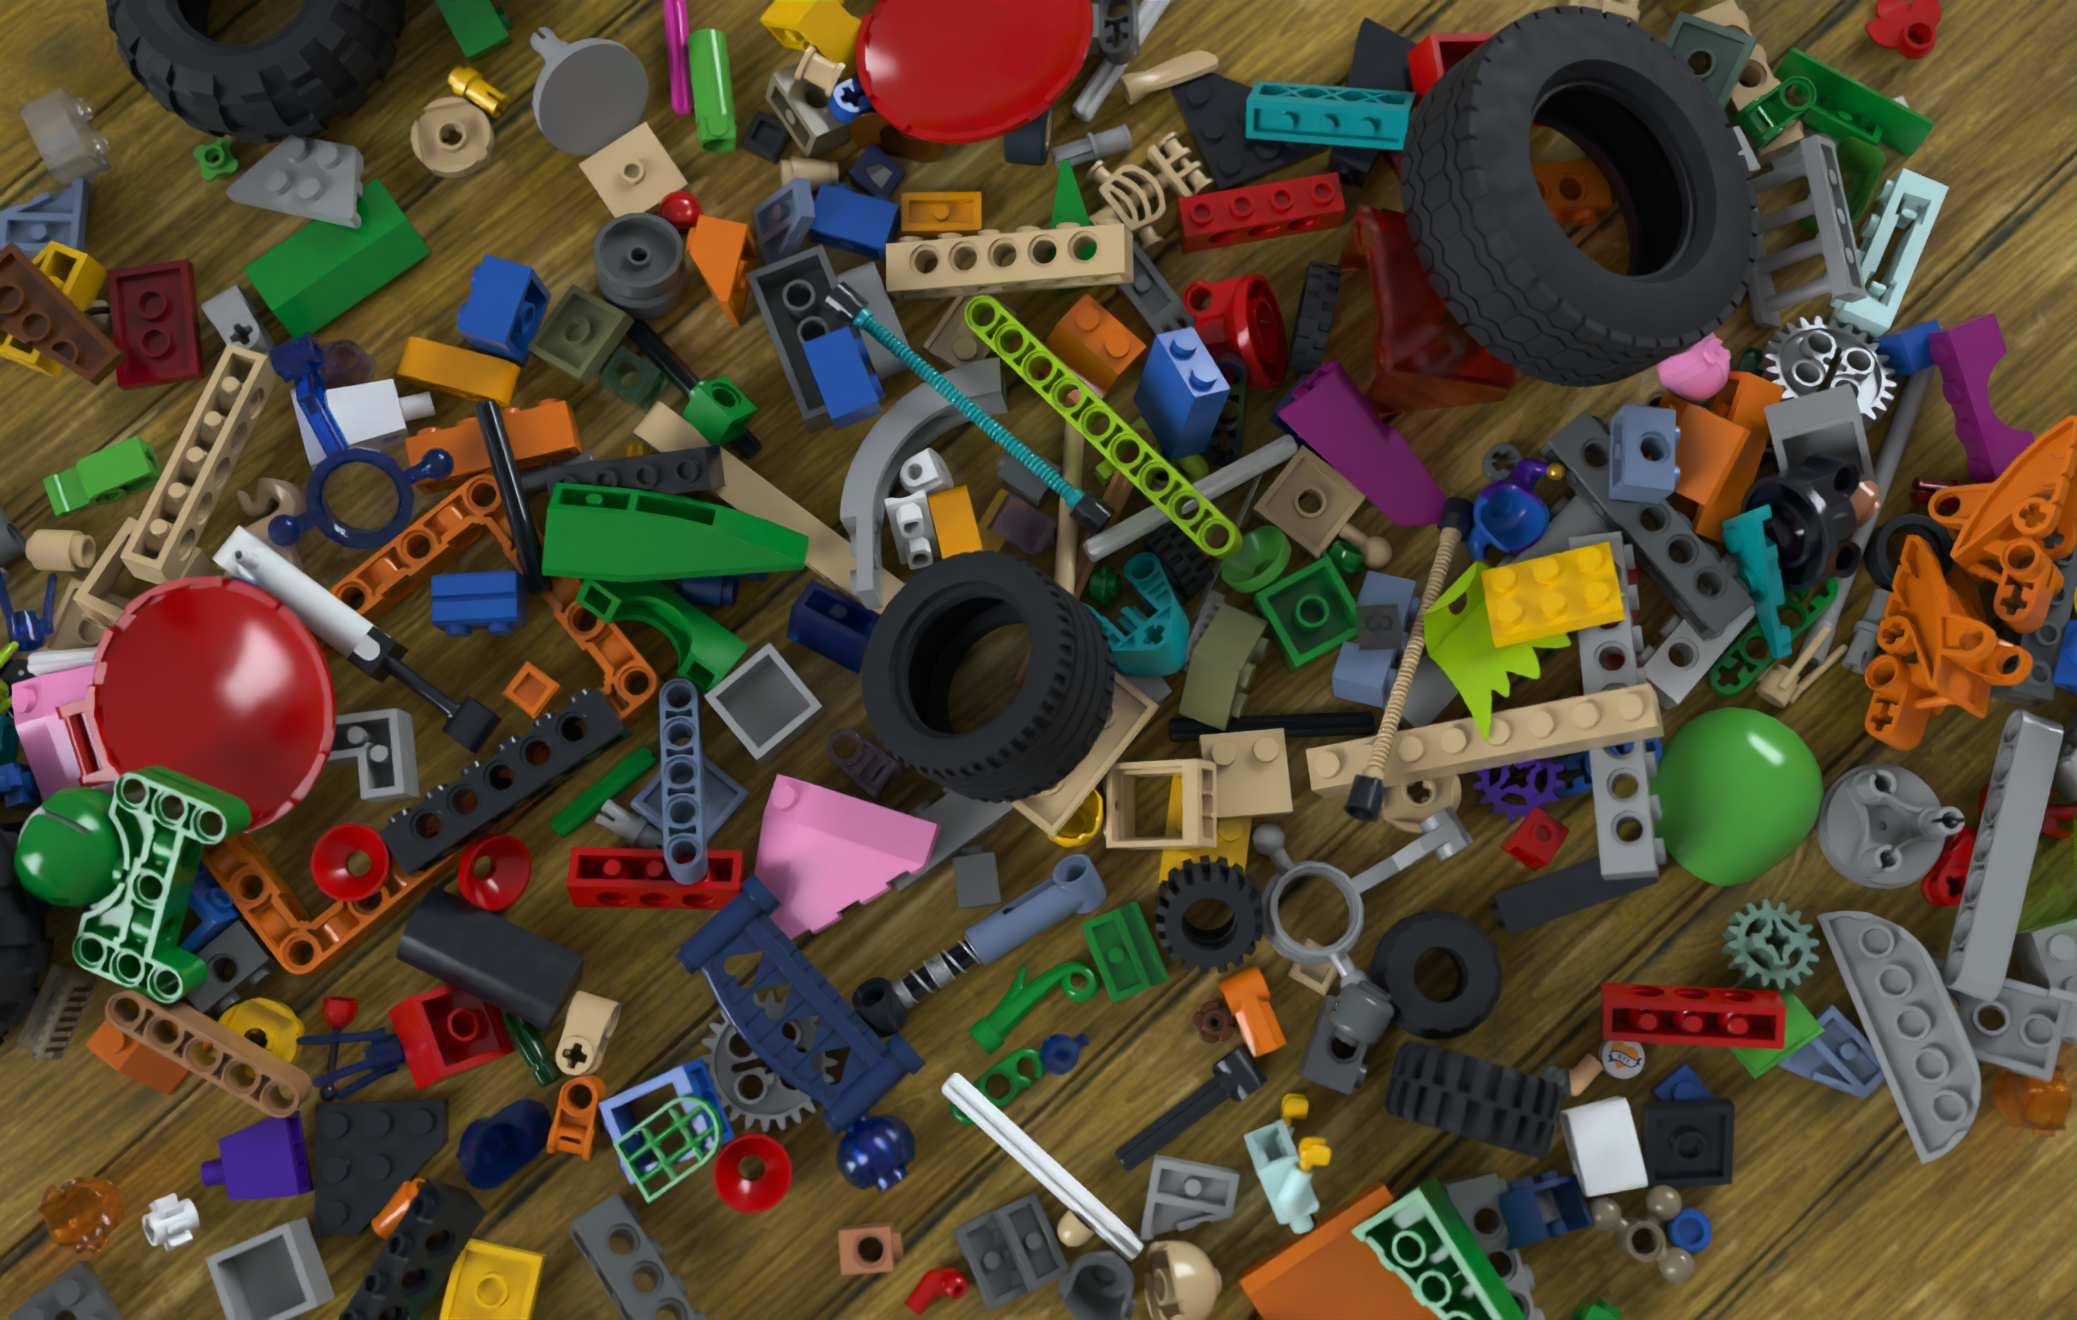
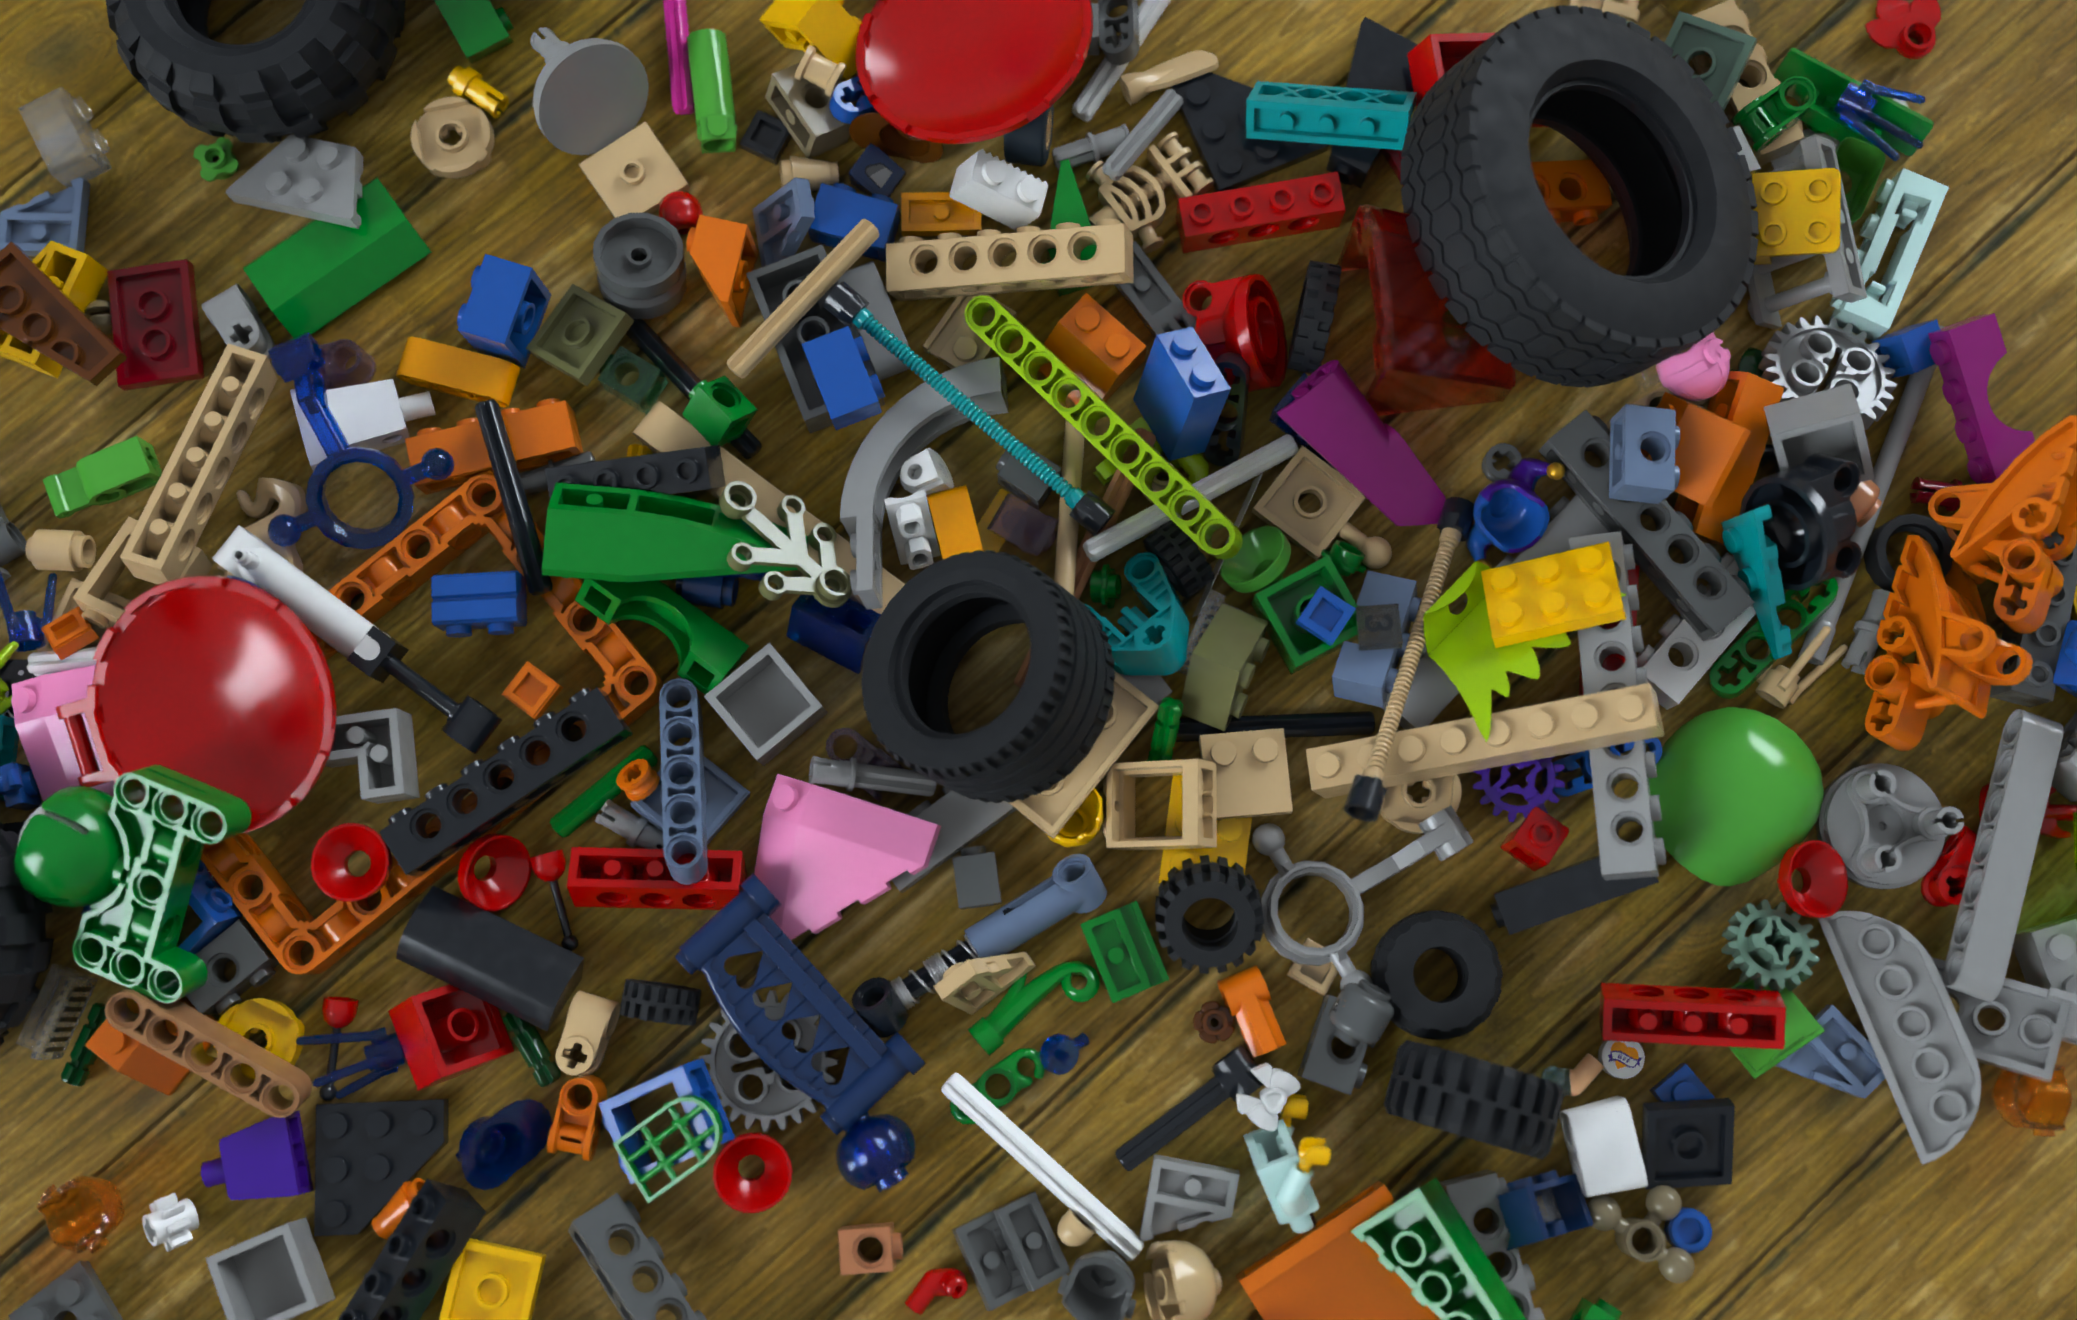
none -> orange tile [41,606,100,660]
none -> dark green axle [61,1003,106,1087]
none -> hinge [529,849,579,951]
none -> orange bush [616,759,660,801]
none -> black tyre [620,979,701,1026]
none -> plant [719,481,852,608]
none -> tan axle [727,219,879,378]
none -> light grey axle [809,756,936,796]
none -> tan wing [933,952,1036,1015]
none -> white brick [949,149,1048,230]
none -> light grey axle [1102,89,1183,181]
none -> green axle [1147,696,1184,761]
none -> white piece [1236,1063,1300,1131]
none -> blue plate [1296,586,1356,646]
none -> yellow bracket [1752,168,1841,265]
none -> red piece [1777,840,1848,918]
none -> clear blue plant [1833,79,1926,161]

